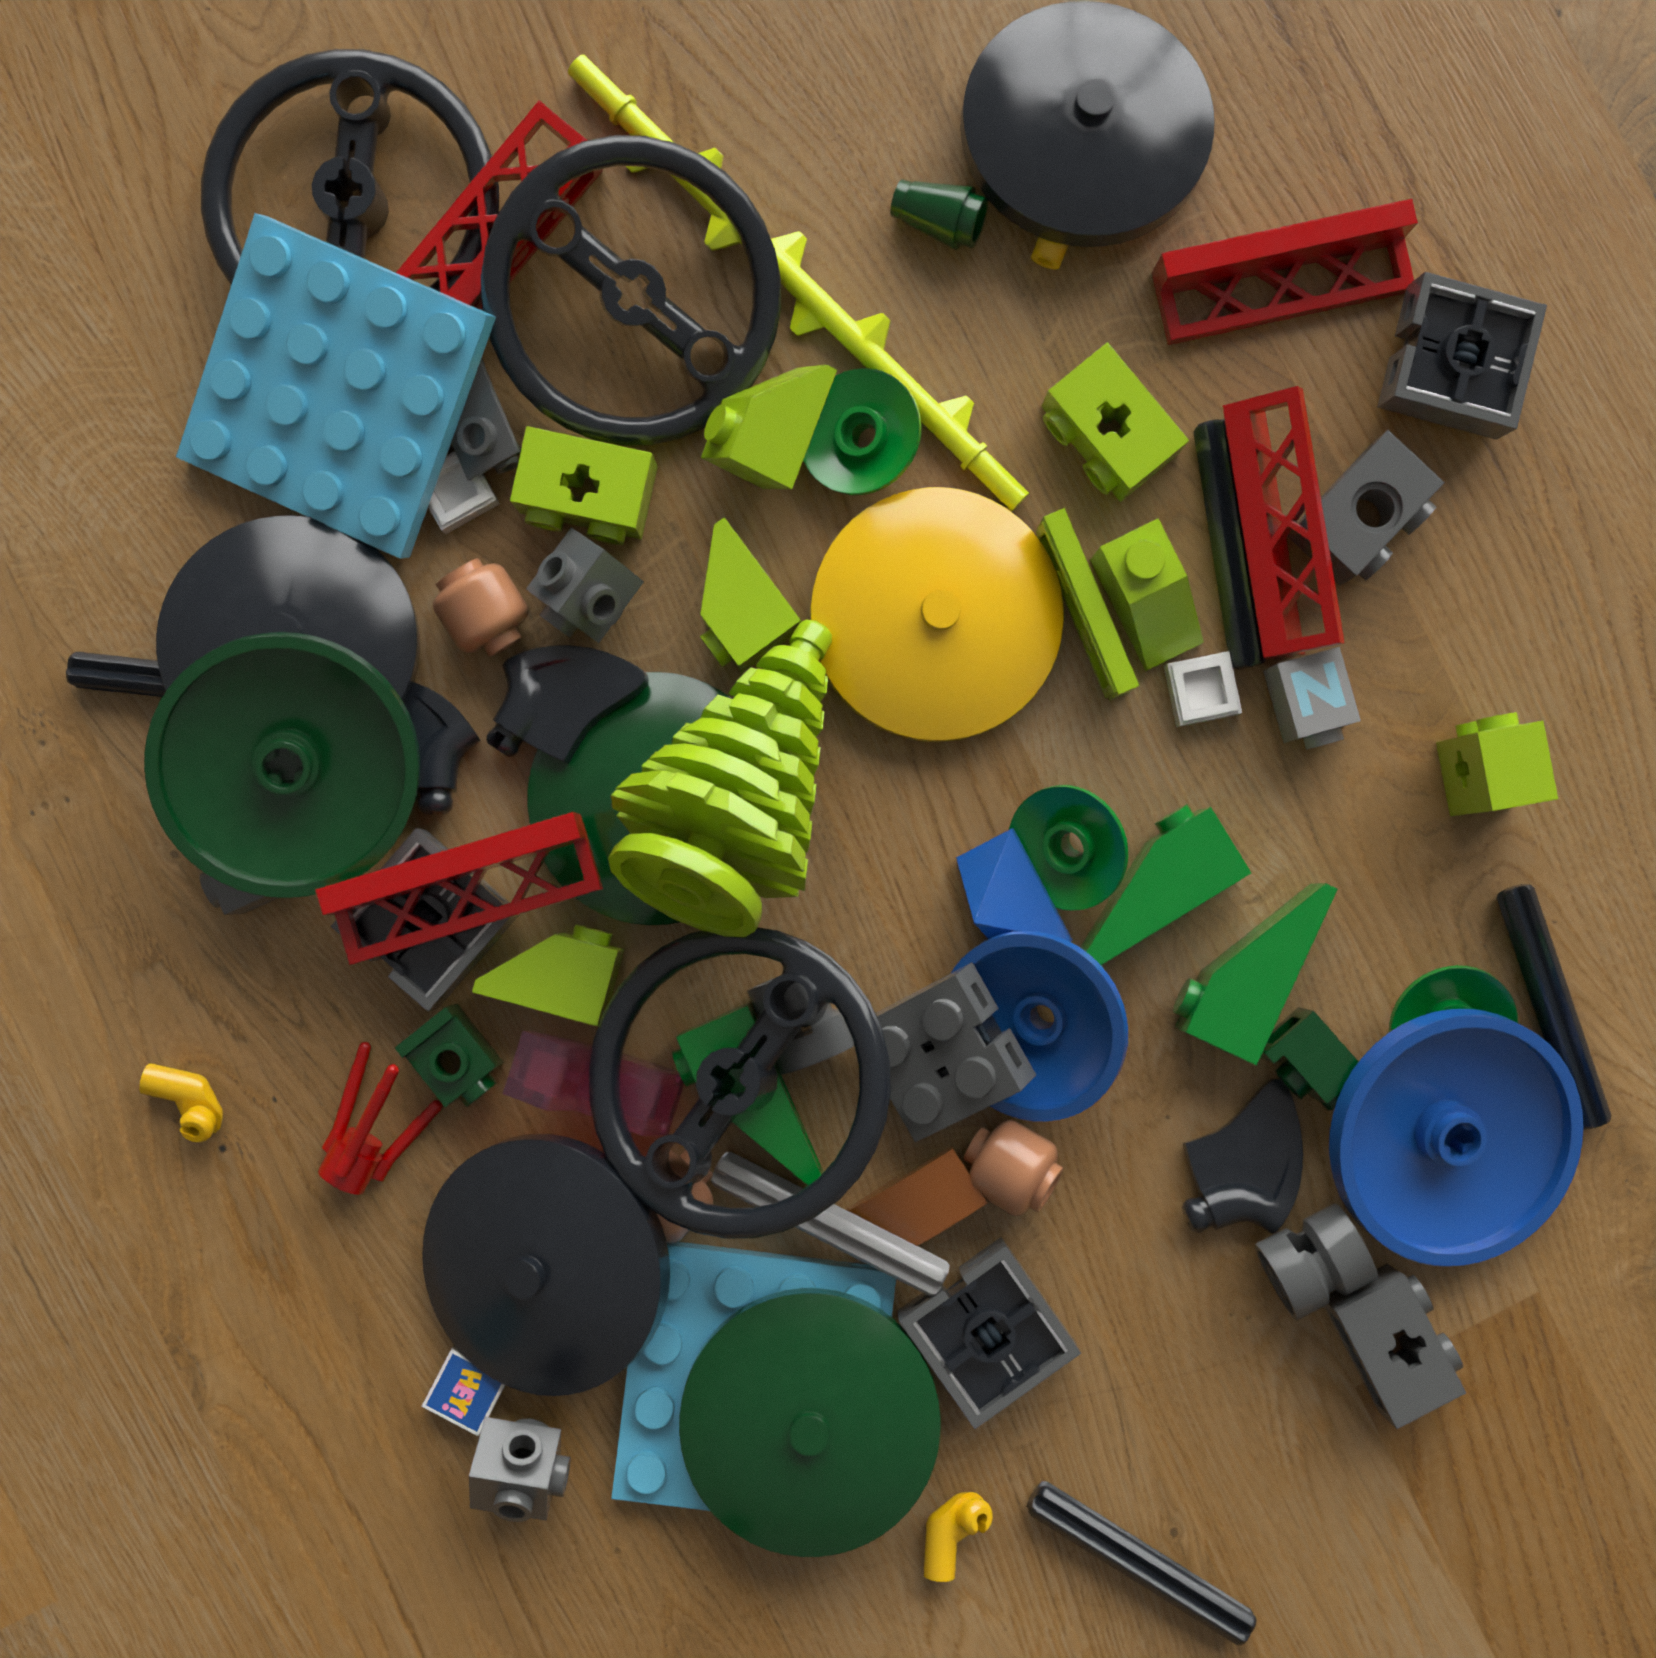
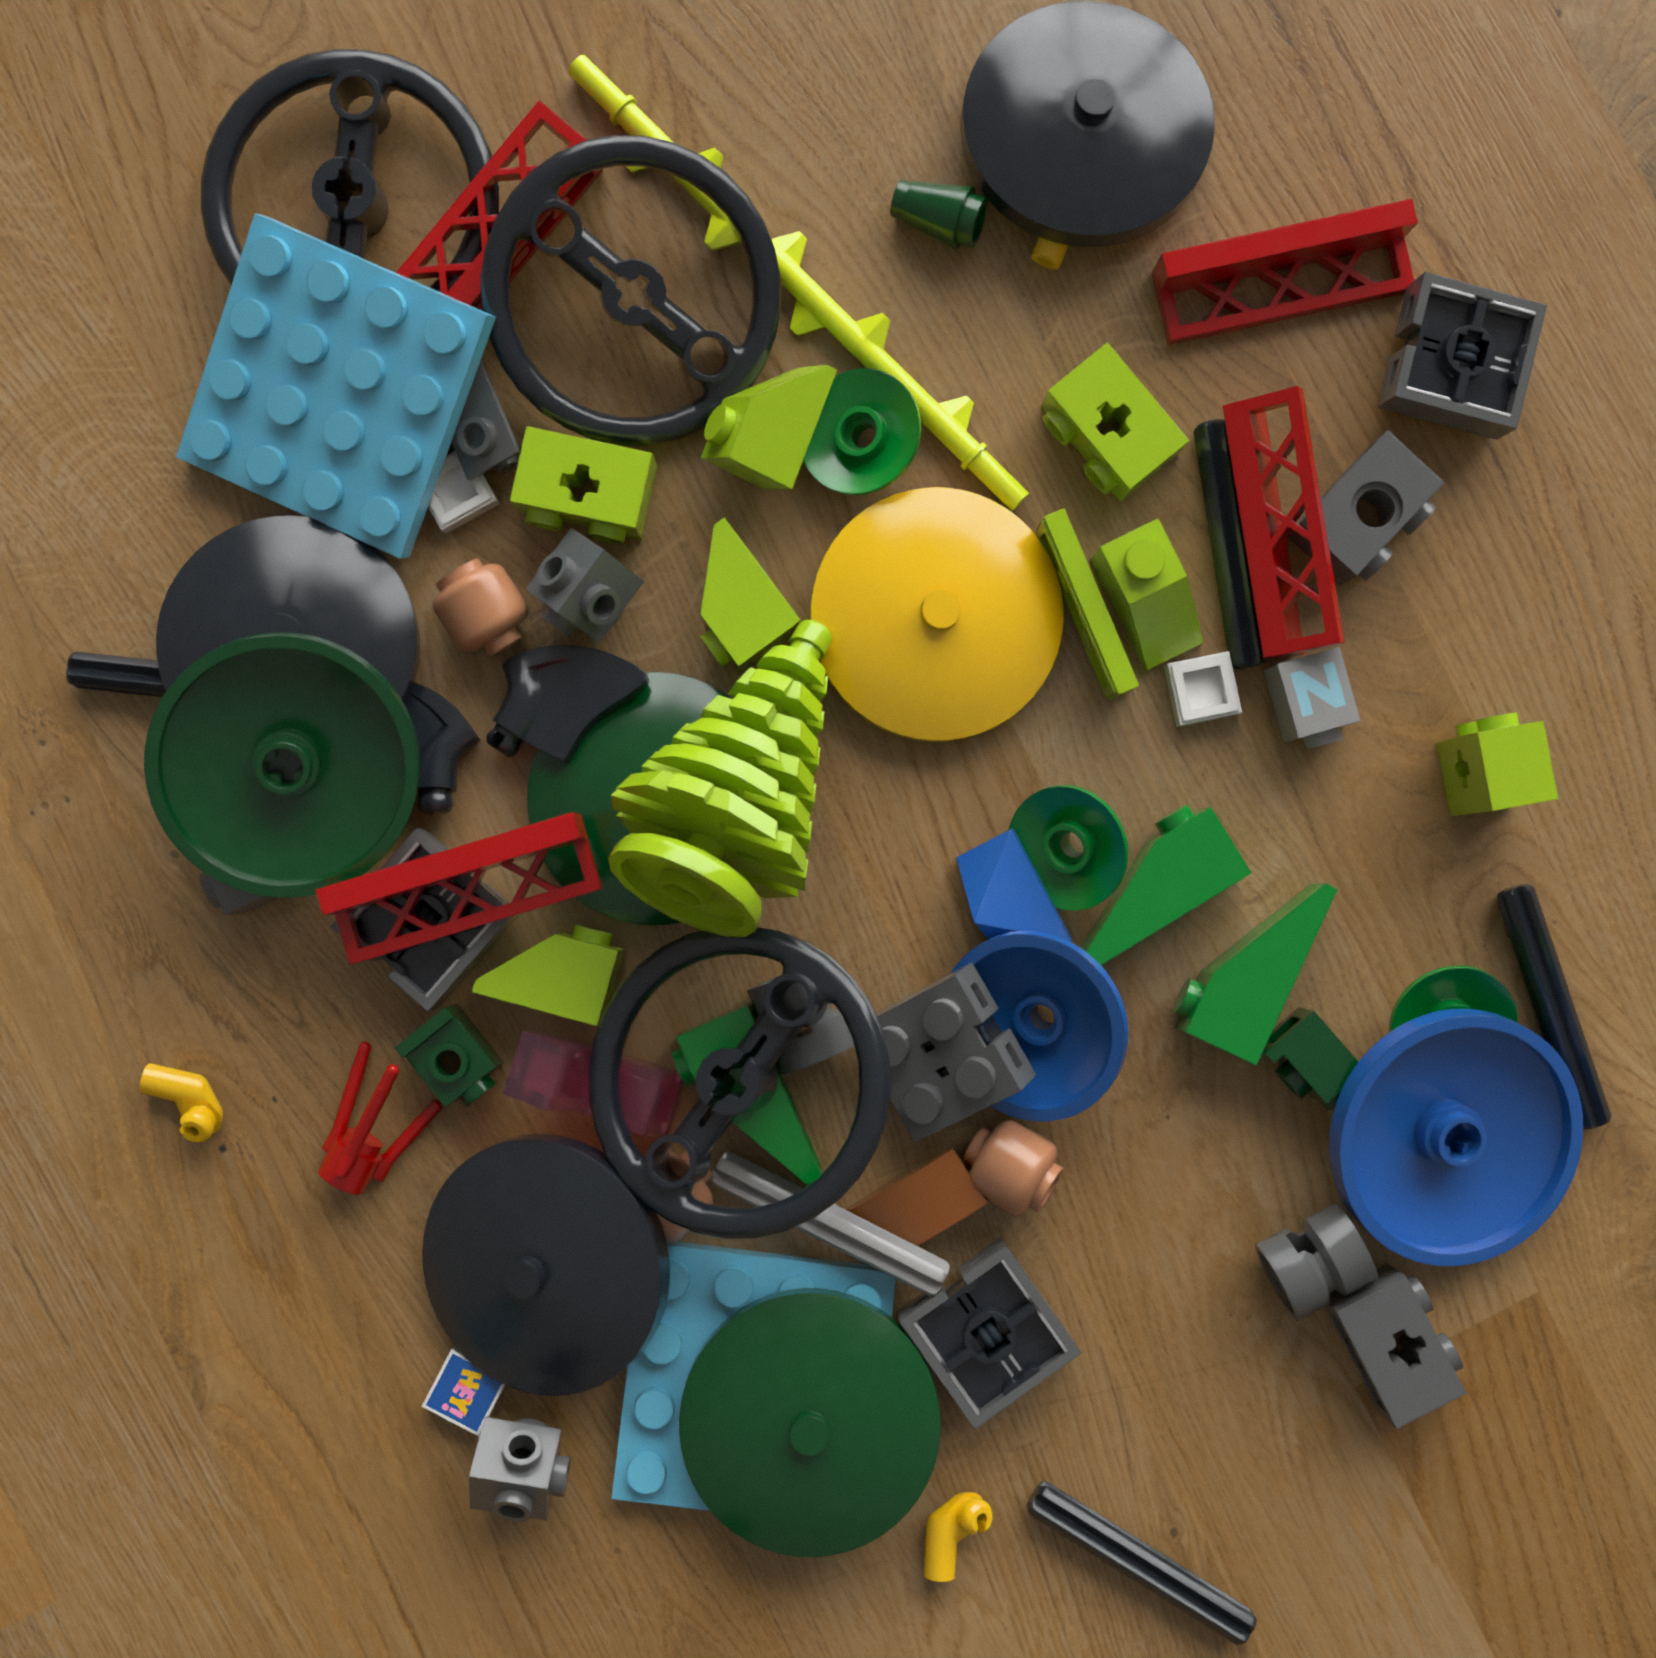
black arm [1182,1079,1303,1234] -> none

